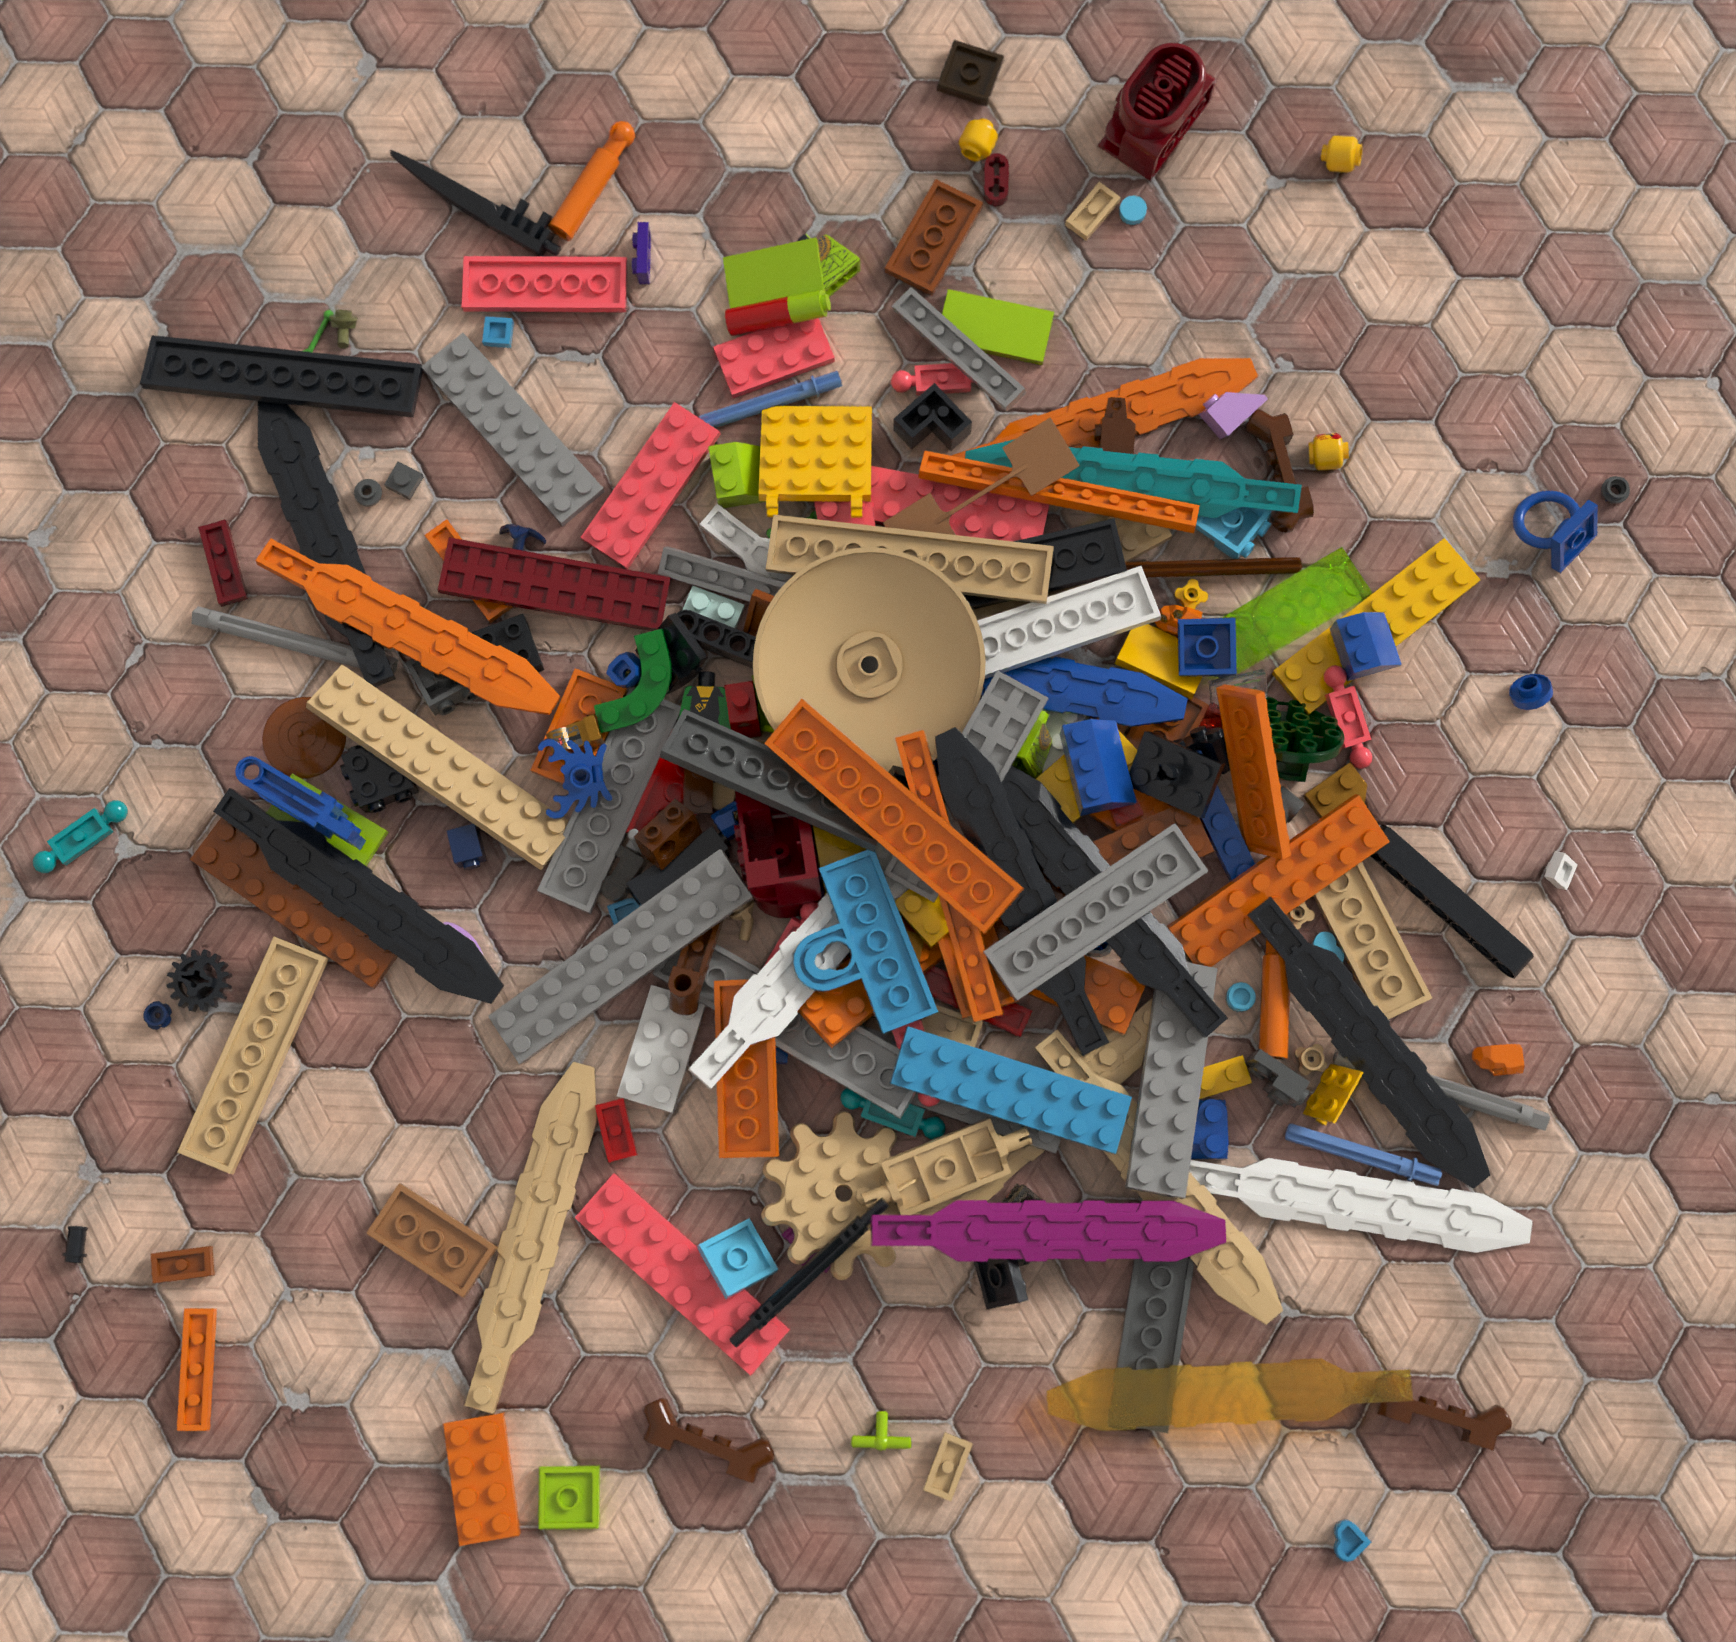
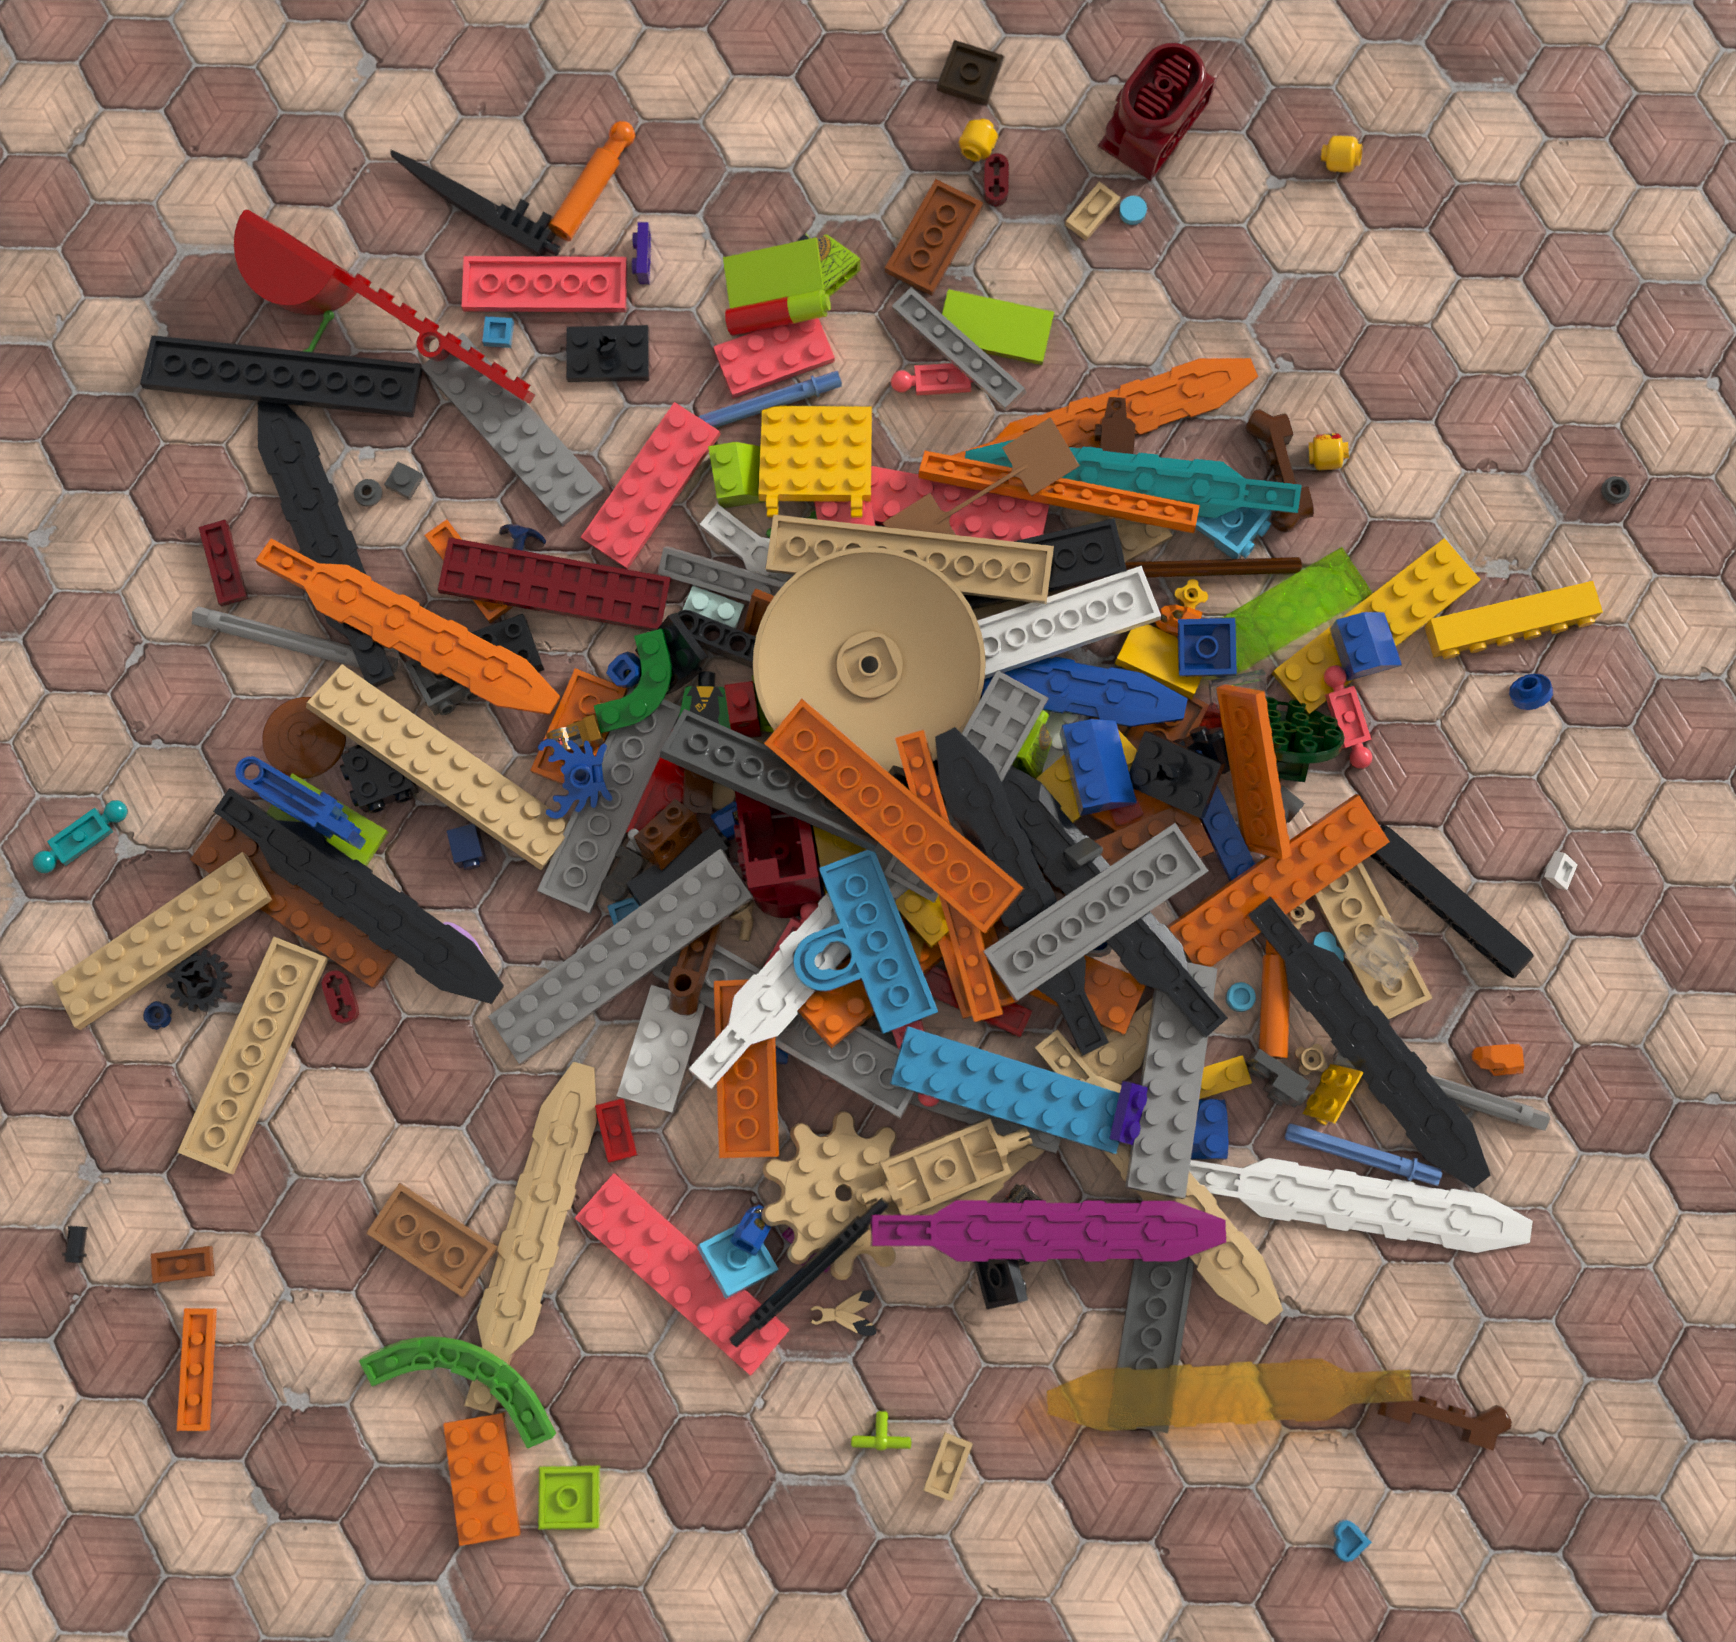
olive plate [330,310,358,349] -> none
reddish brown plate [643,1398,775,1483] -> none
teal plate [840,1088,946,1140] -> none
black brick [893,383,972,451] -> none
tan plate [922,1004,983,1047] -> none
lavender slope [1199,392,1268,439] -> none
pearl gold plate [1303,762,1367,818] -> none
blue tile [1513,491,1598,573] -> none
none -> tan plate [52,852,272,1030]
none -> red plate [234,210,535,404]
none -> dark red beam [322,970,359,1025]
none -> bright green plate [359,1336,556,1449]
none -> black plate [566,325,650,382]
none -> blue rock [730,1205,772,1256]
none -> tan piece [810,1290,876,1336]
none -> dark grey slope [1064,838,1103,869]
none -> dark purple plate [1109,1081,1148,1145]
none -> clear plate [1343,915,1419,991]
none -> yellow brick [1424,581,1603,659]

